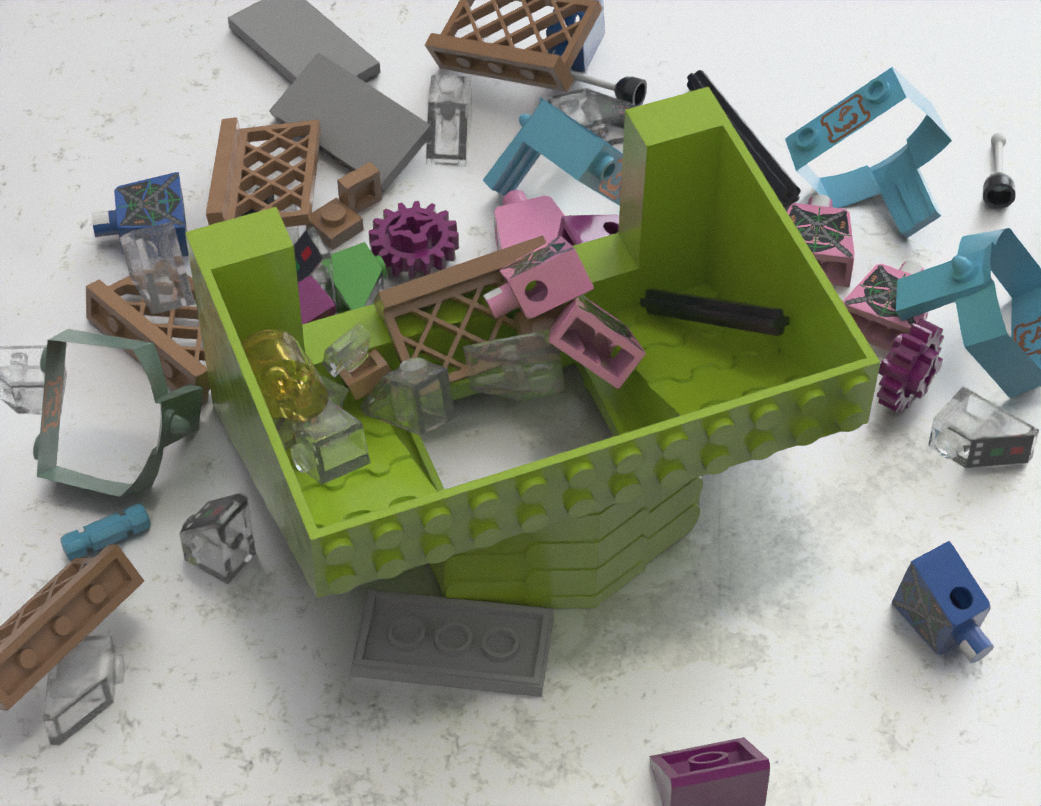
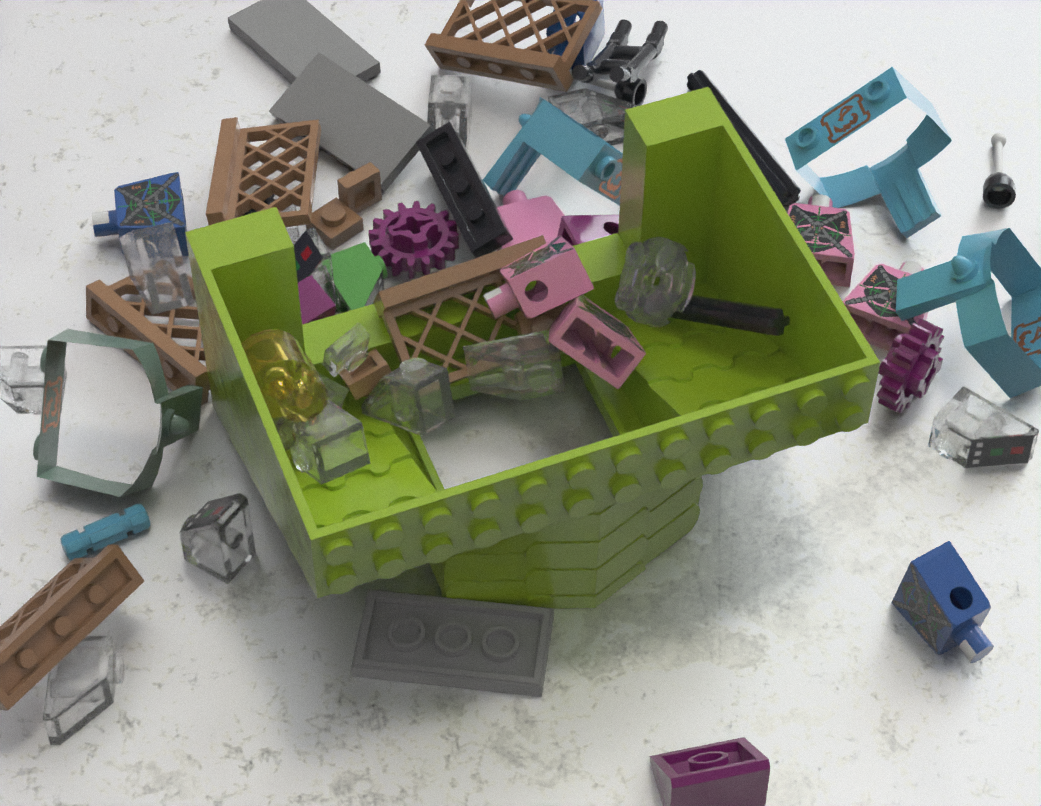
none -> black fence [416,121,513,258]
none -> black piece [572,19,668,85]
none -> clear plate [615,237,696,327]

